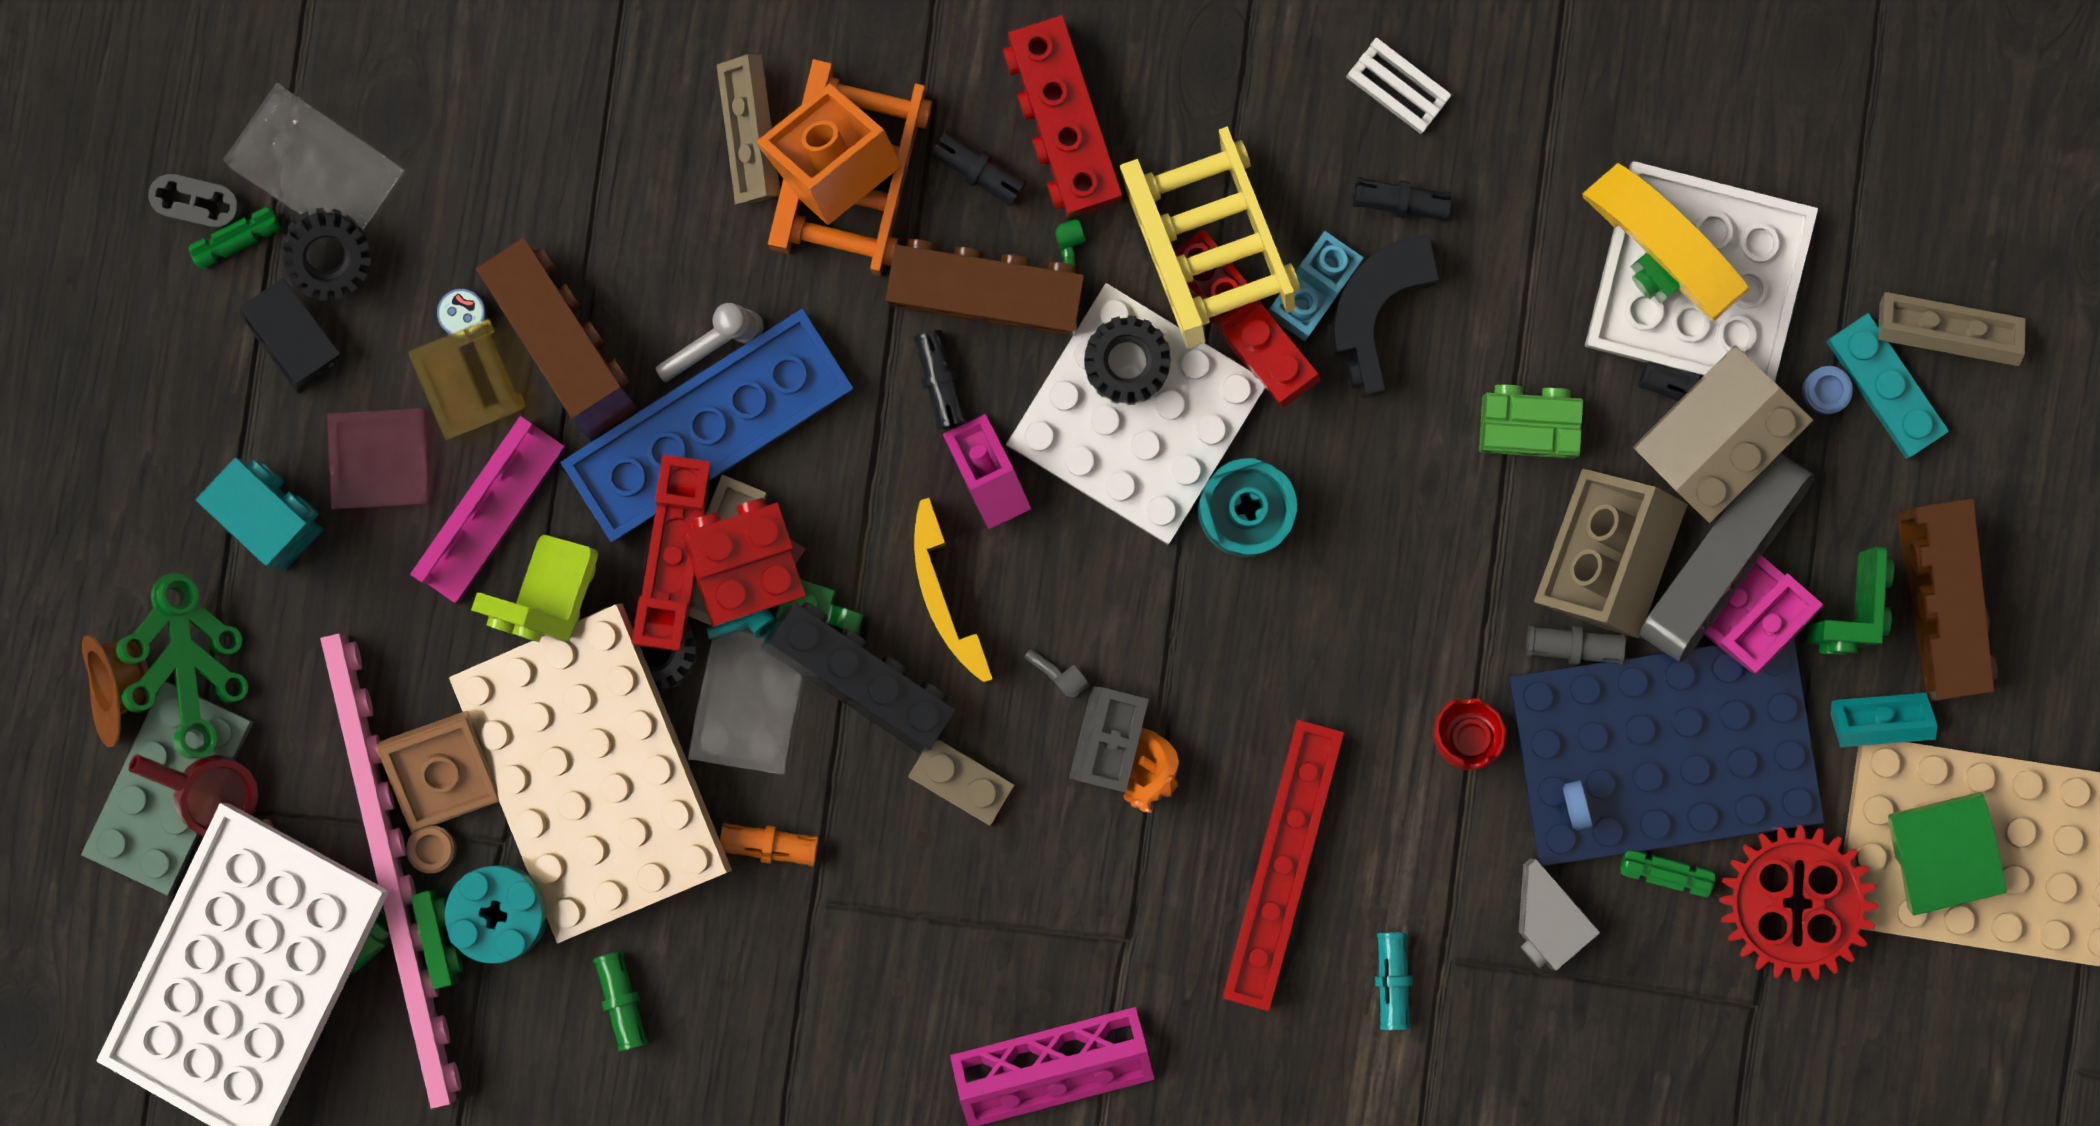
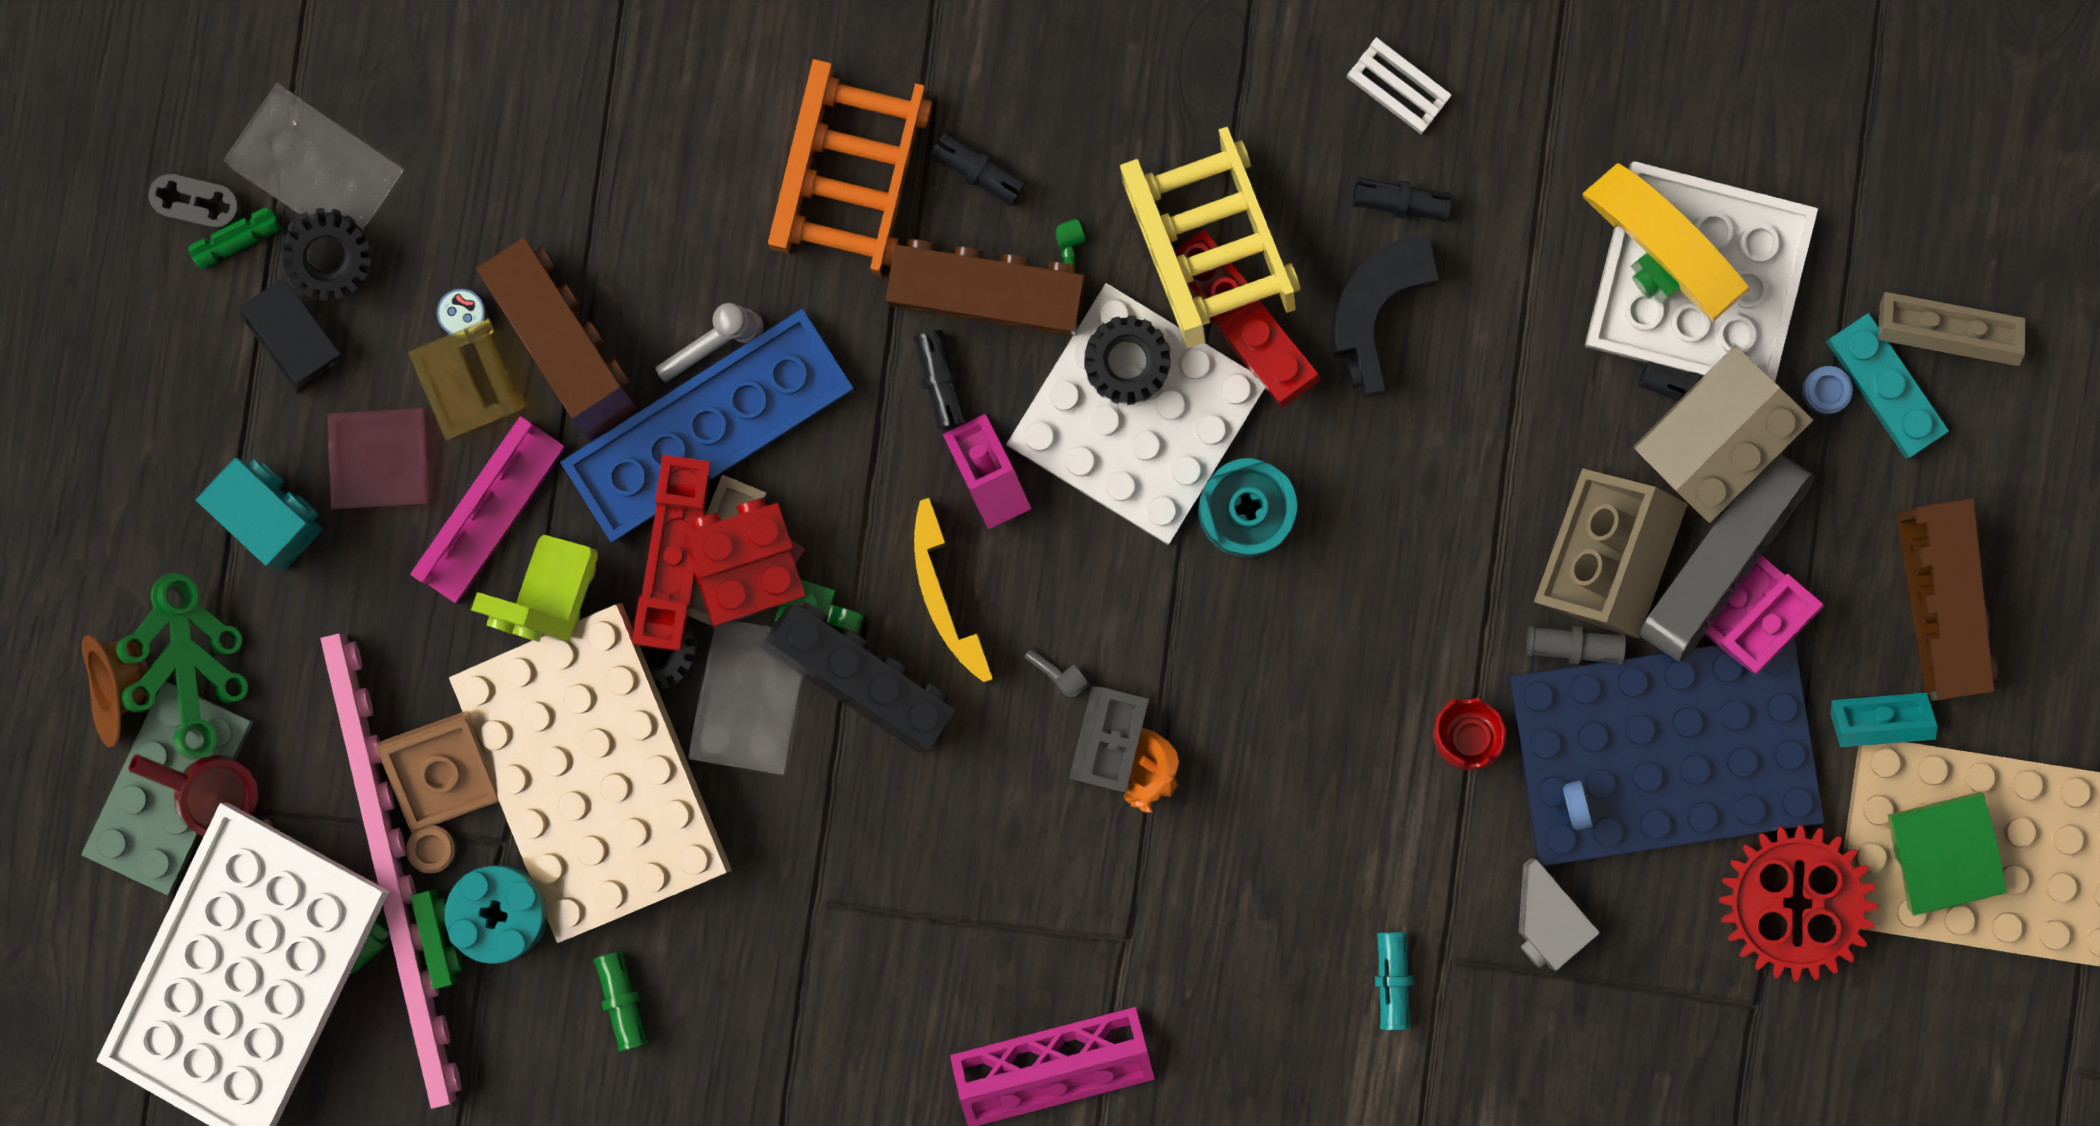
teal hand [706,609,775,639] -> none
dark tan plate [717,54,780,205] -> none
orange pin [720,822,819,867] -> none
orange slope [756,83,902,225] -> none
dark tan plate [908,739,1014,826] -> none
red brick [1002,15,1122,220] -> none
red plate [1222,720,1344,1011] -> none
medium azure slope [1268,231,1363,342] -> none
bright green brick [1479,385,1583,459] -> none
green axle [1620,850,1715,897] -> none
green bracket [1805,547,1894,656] -> none

